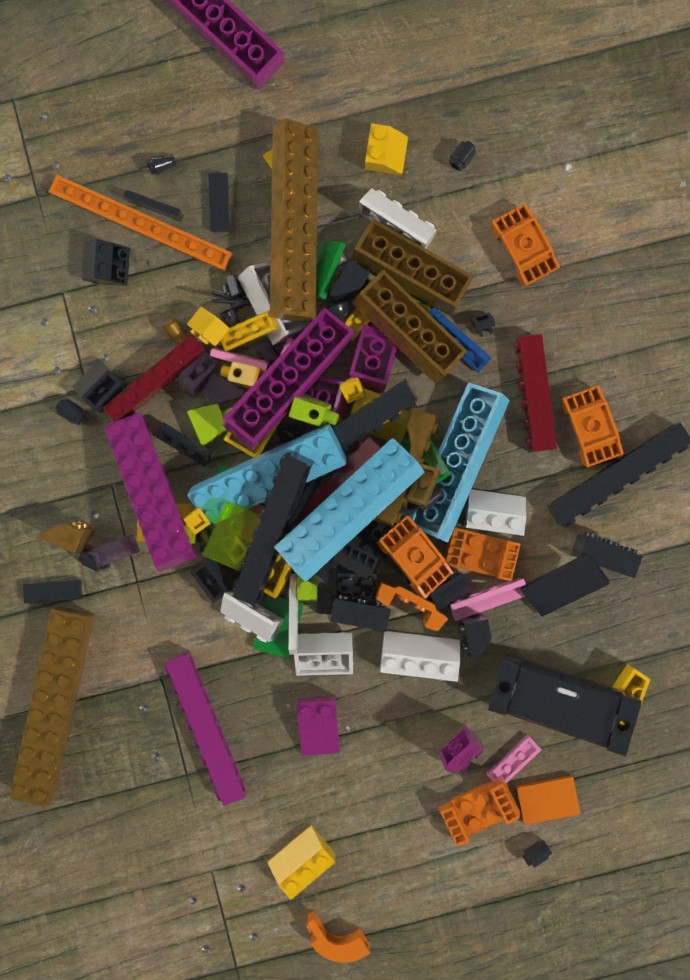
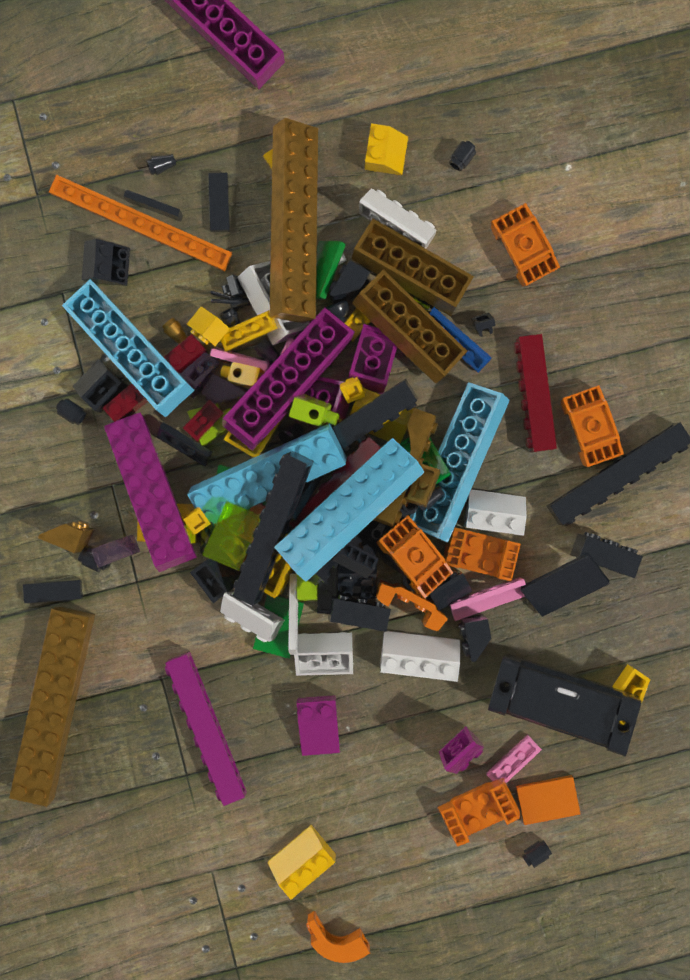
none -> medium azure brick [62,279,194,417]
none -> dark red plate [183,400,225,442]

